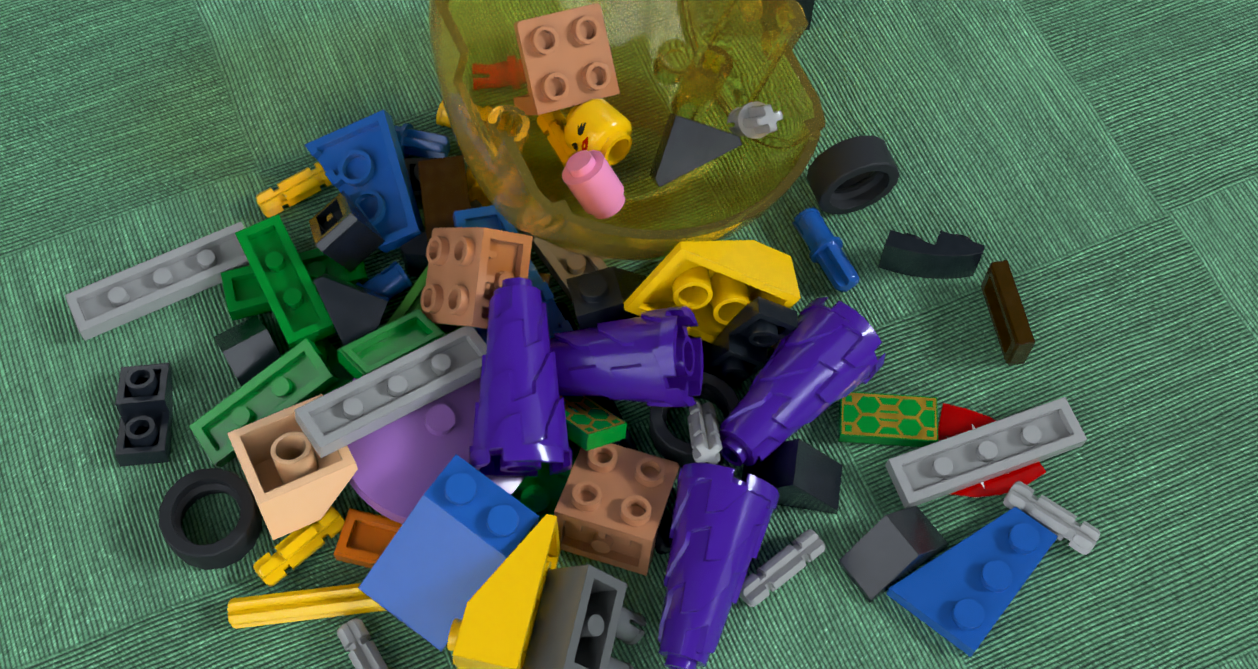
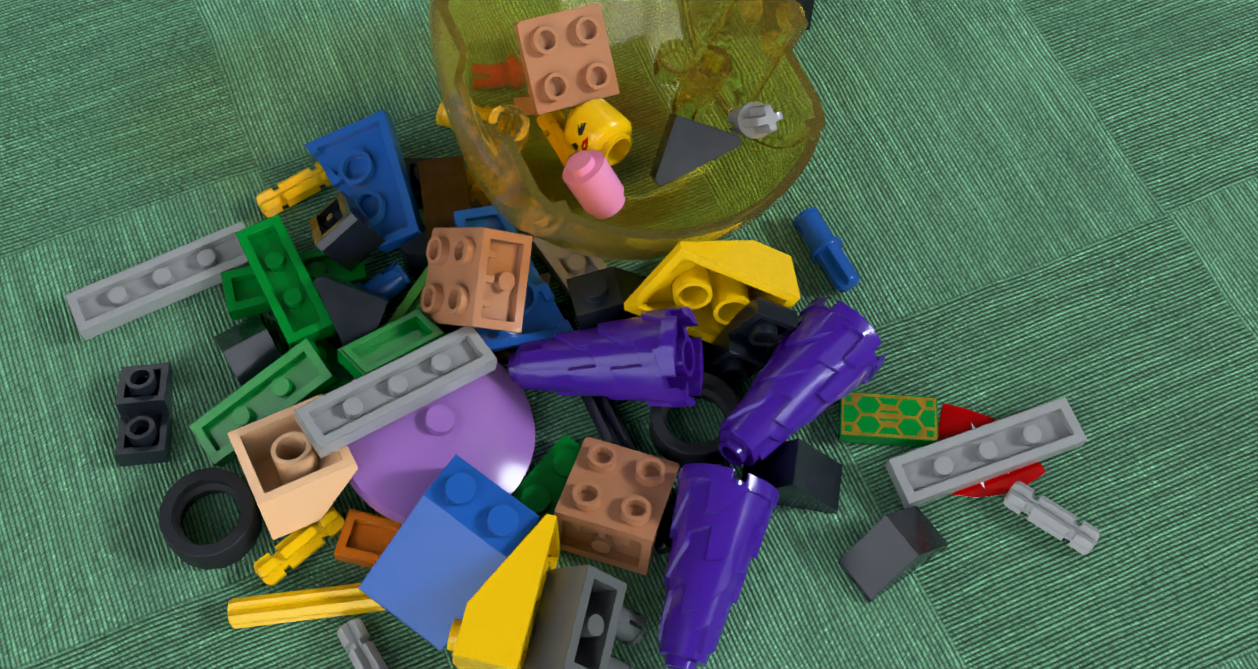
blue axle [394,123,451,158] -> none
dark purple cone [469,277,572,477] -> none
green tile [560,396,627,451] -> none
light grey axle [687,401,722,464] -> none
light grey axle [740,529,826,607] -> none
black tyre [807,135,900,214] -> none
black slope [878,230,985,279] -> none
blue wing [886,506,1058,657] -> none
dark brown tile [981,260,1035,366] -> none

